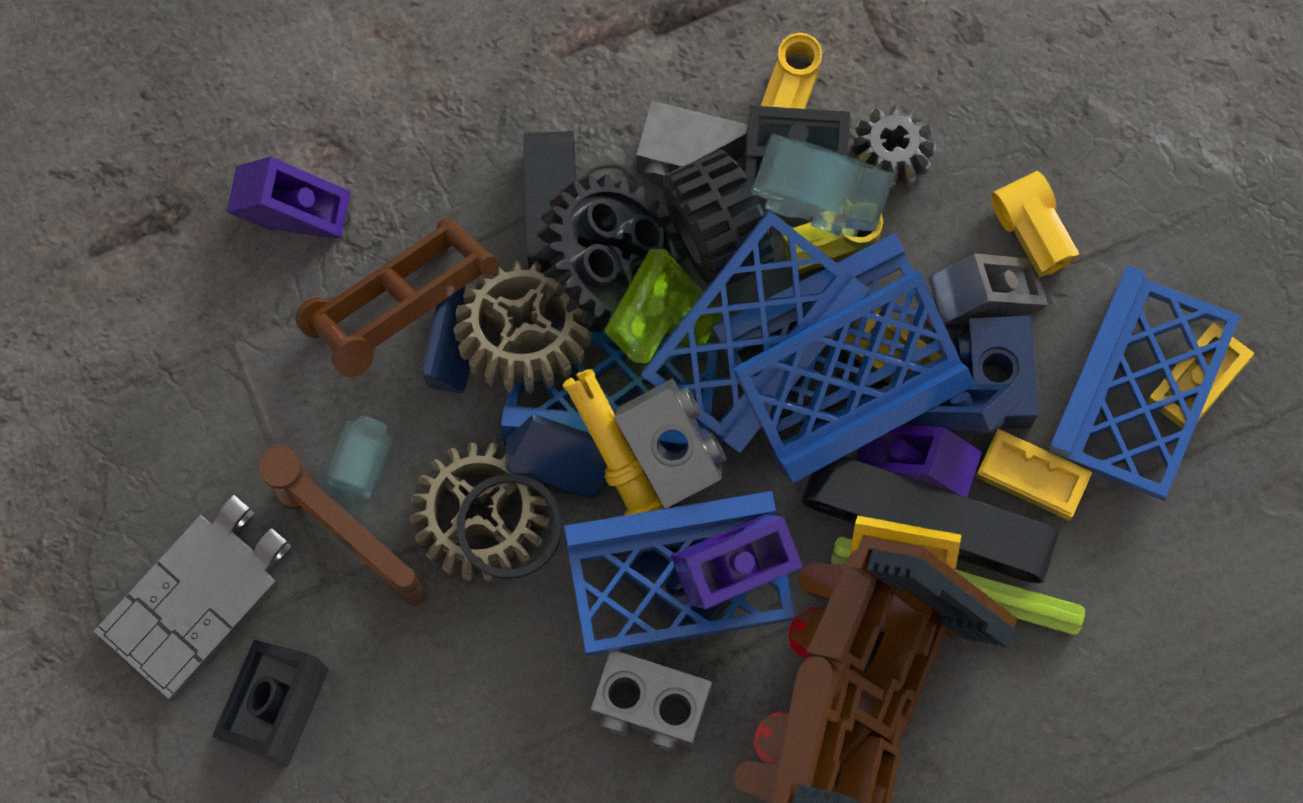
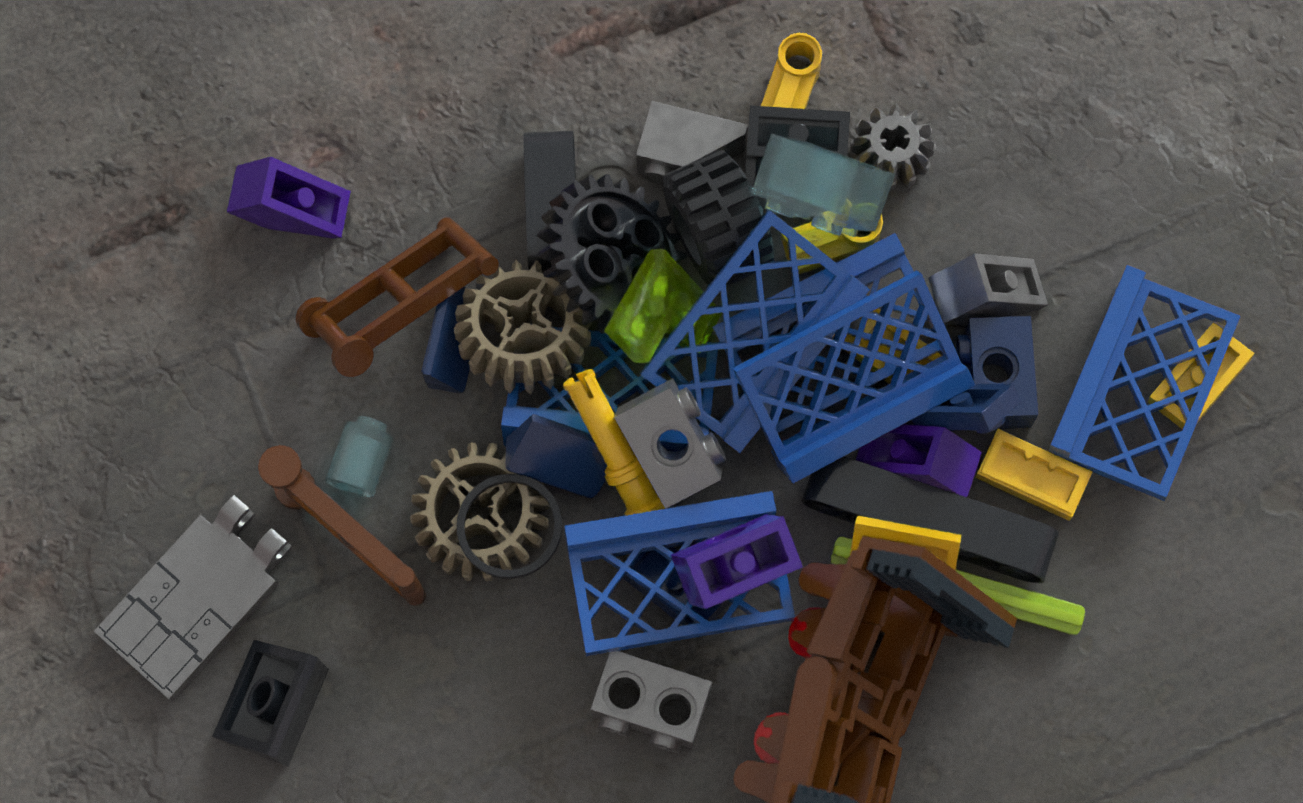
yellow piece [990,171,1079,277] -> none

